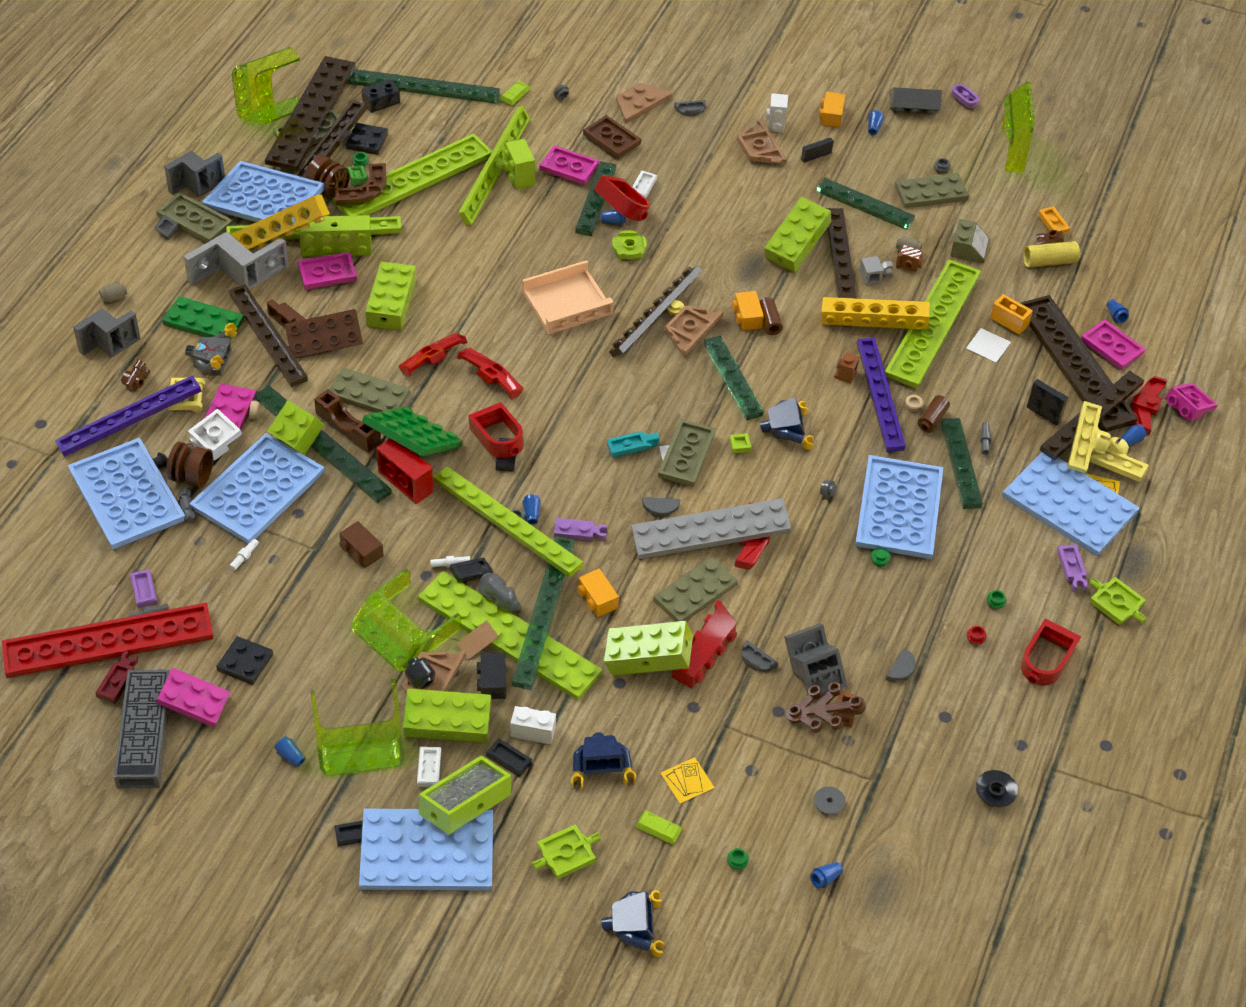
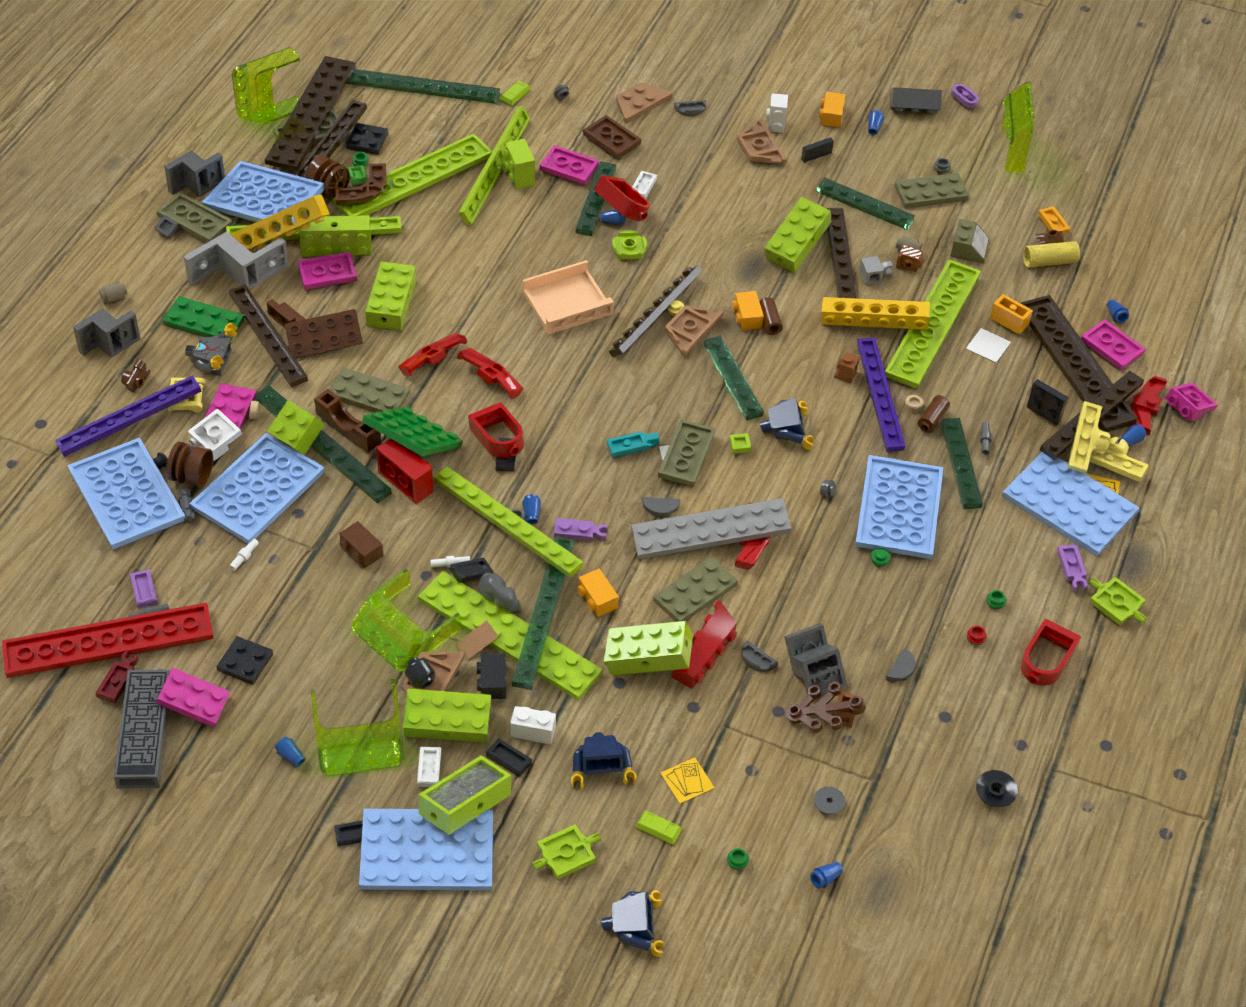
black brick [361,79,400,113] -> none

